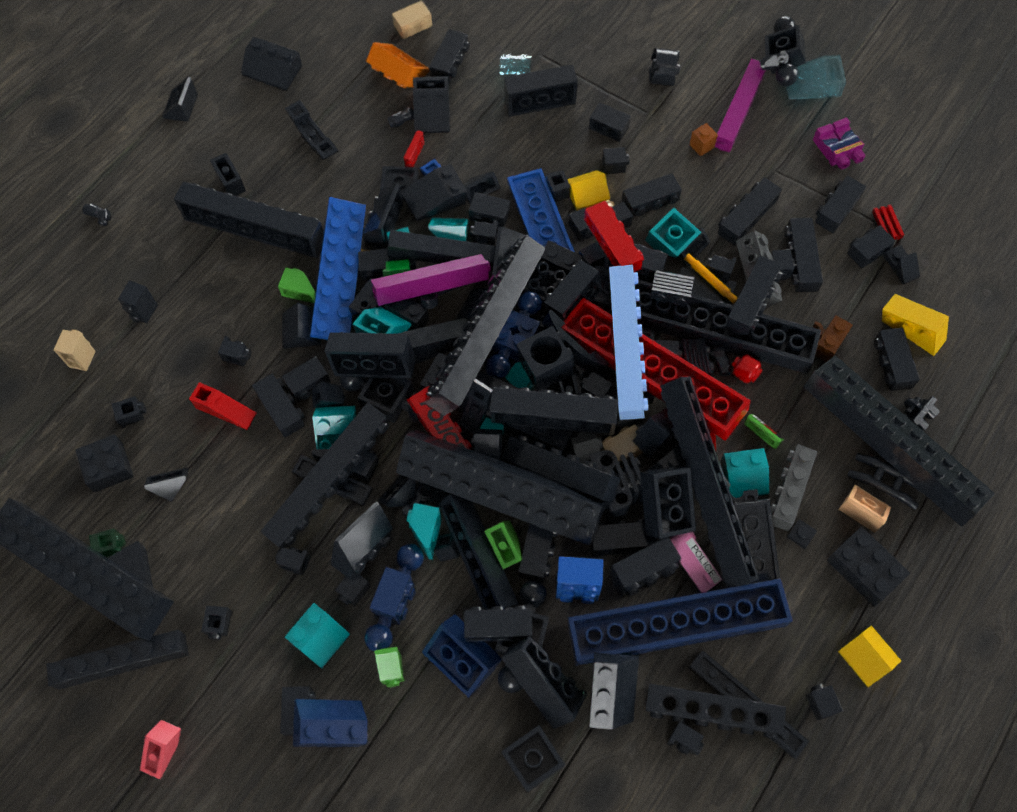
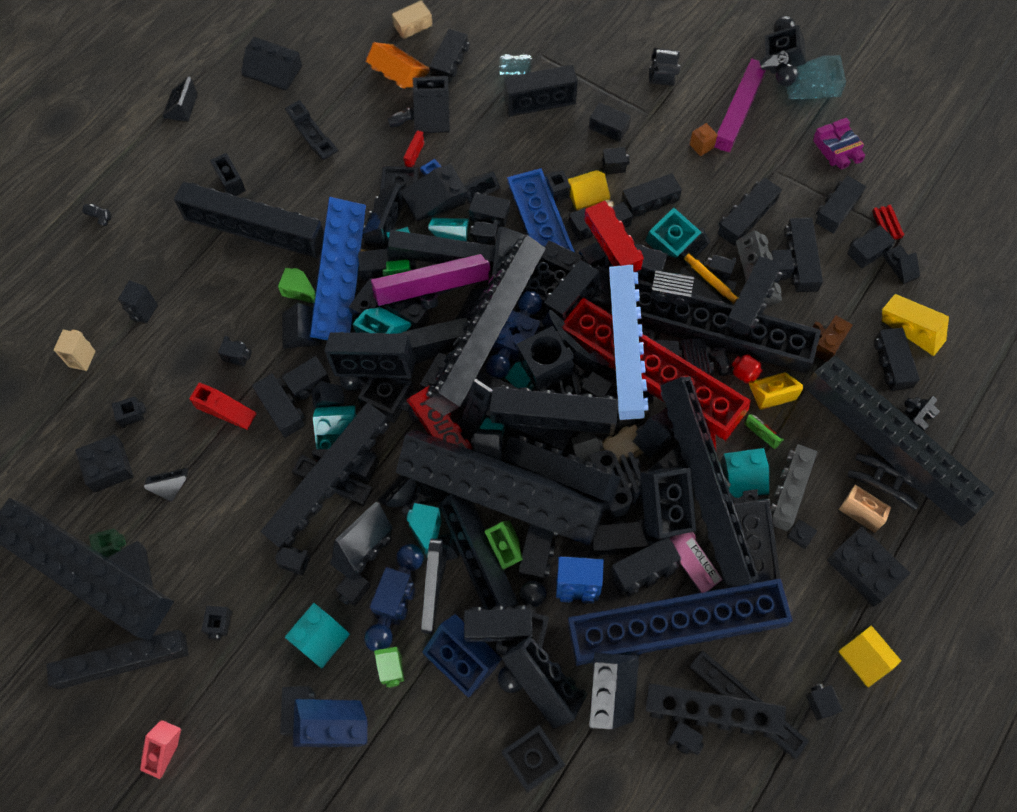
none -> beam [421,538,447,634]
none -> yellow slope [749,372,803,410]

